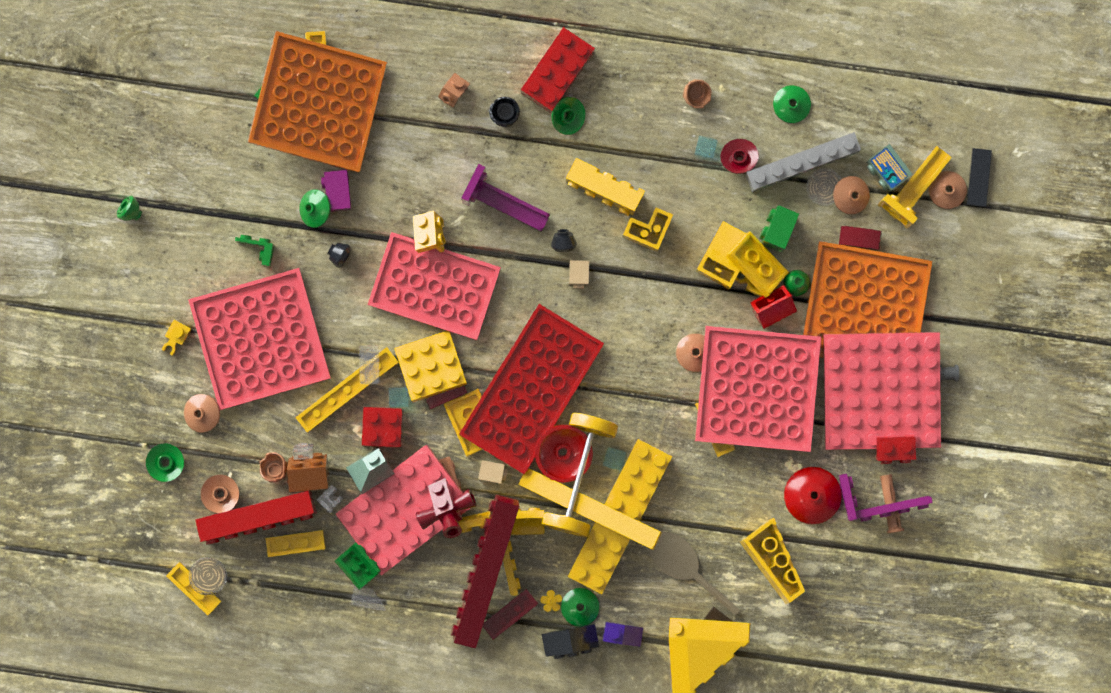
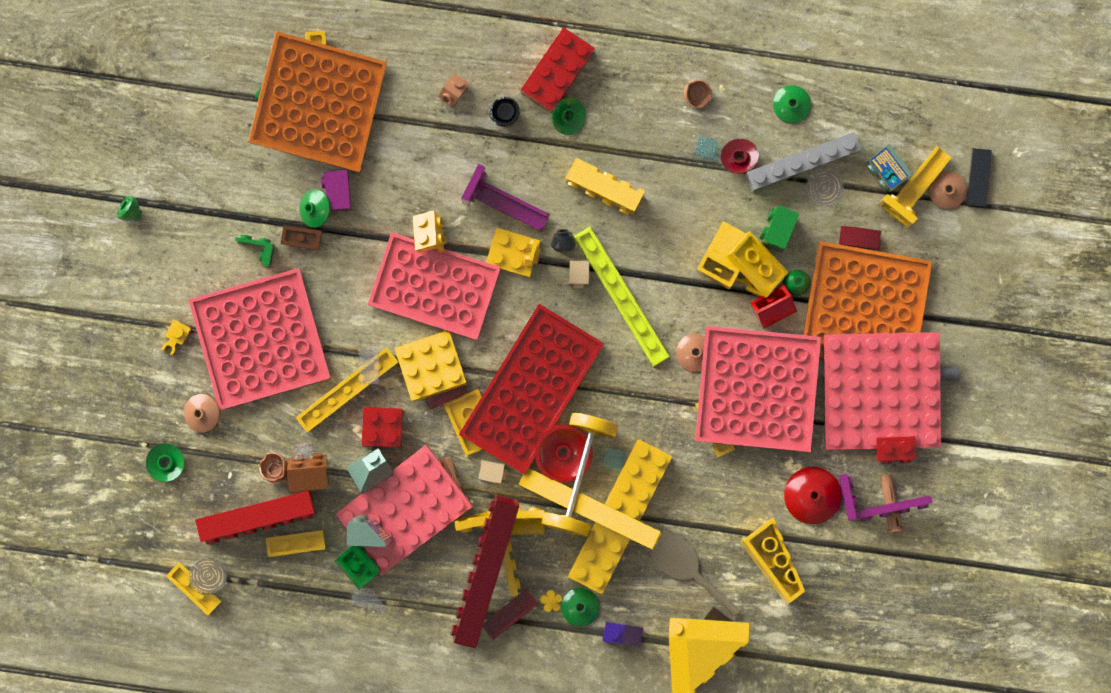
nougat dish [201,475,239,513] -> none
clear hinge [317,485,343,514] -> none
black cone [327,243,351,268] -> none
clear light blue tile [389,387,409,407] -> none
dark red brick [416,478,477,538] -> none
black brick [541,624,599,659] -> none
yellow brick [622,207,673,252] -> none
nougat dish [833,176,870,214] -> none
none -> reddish brown plate [281,225,322,250]
none -> sand green slope [347,515,393,547]
none -> yellow bracket [486,228,541,278]
none -> neon yellow tile [574,227,670,367]

